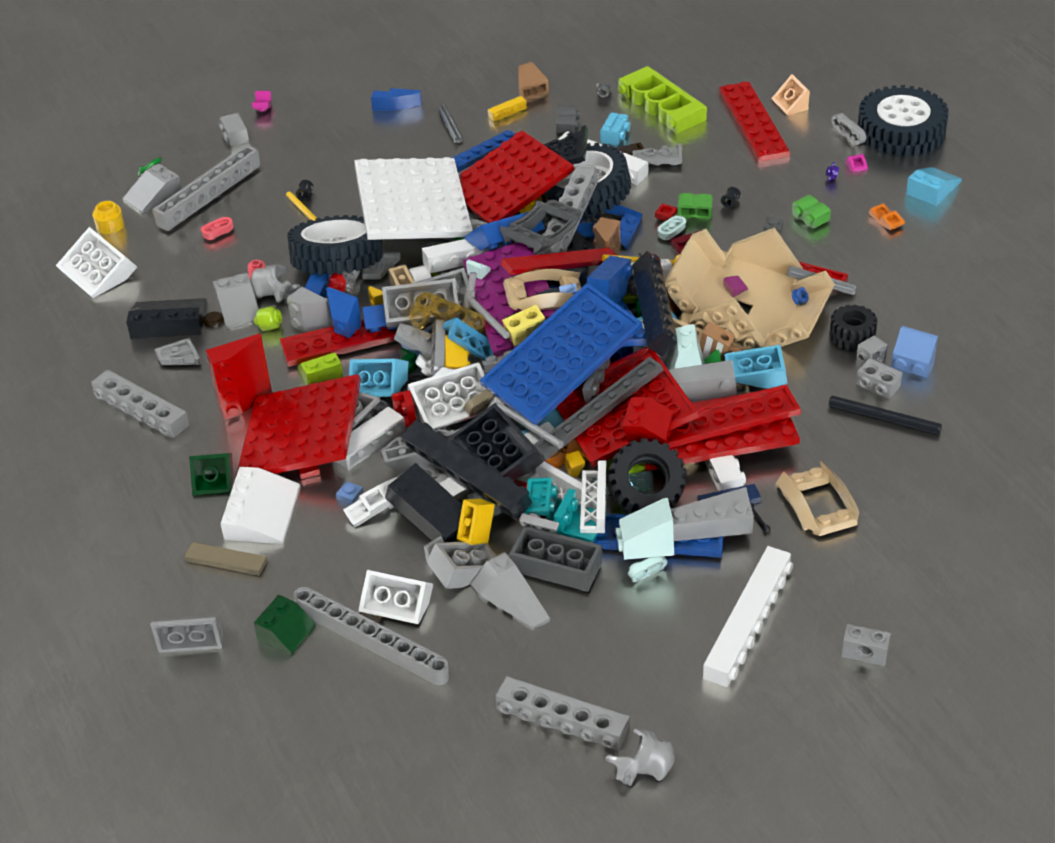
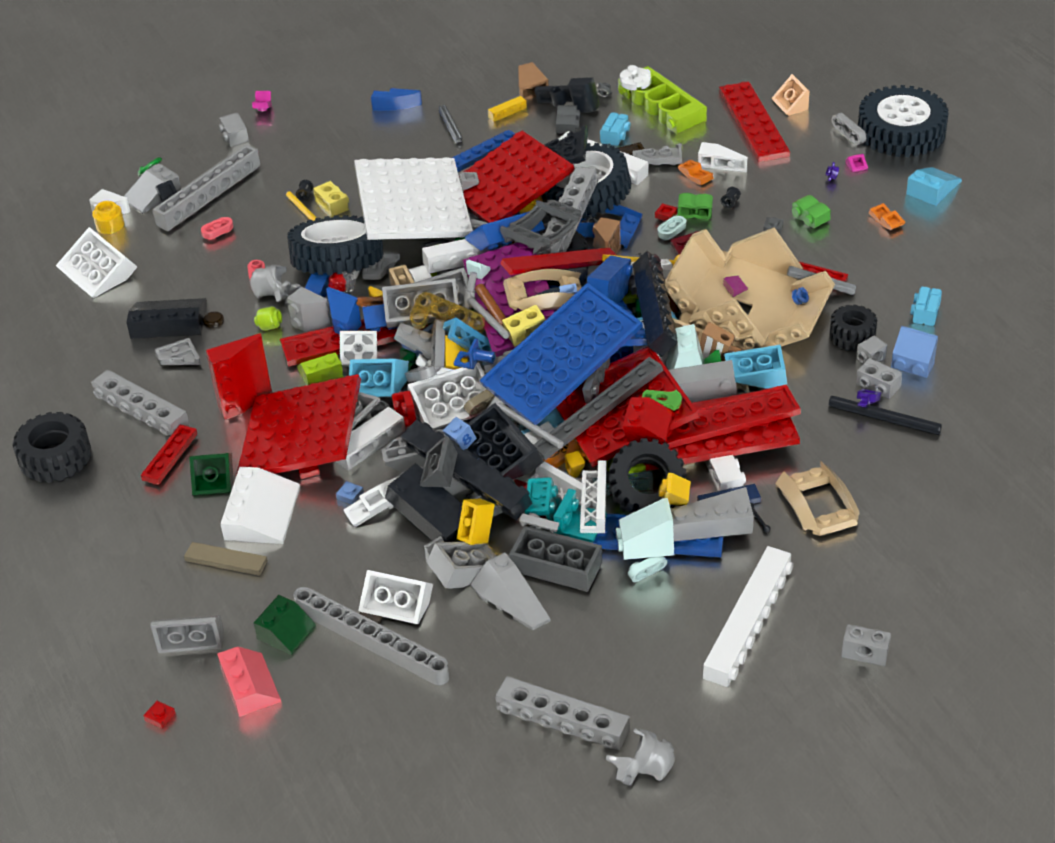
light grey slope [213,273,259,329] -> none
none -> black tyre [12,412,91,483]
none -> white slope [89,189,131,214]
none -> red plate [141,424,198,485]
none -> red plate [143,700,176,729]
none -> black bracket [155,180,177,202]
none -> coral slope [217,647,281,717]
none -> light yellow brick [313,181,349,217]
none -> white piece [340,331,377,367]
none -> dark orange axle [356,296,384,307]
none -> light grey beam [405,365,437,382]
none -> dark grey slope [420,436,458,487]
none -> medium blue brick [443,417,477,450]
none -> blue bracket [454,339,496,370]
none -> light grey slope [459,172,479,191]
none -> dark orange piece [475,284,506,327]
none -> black plate [535,77,600,113]
none -> white plate [620,65,651,90]
none -> bright green piece [642,390,682,411]
none -> yellow slope [659,473,690,506]
none -> orange slope [678,160,714,185]
none -> white slope [698,142,748,173]
none -> dark purple plate [857,389,881,408]
none -> medium azure brick [910,287,942,326]

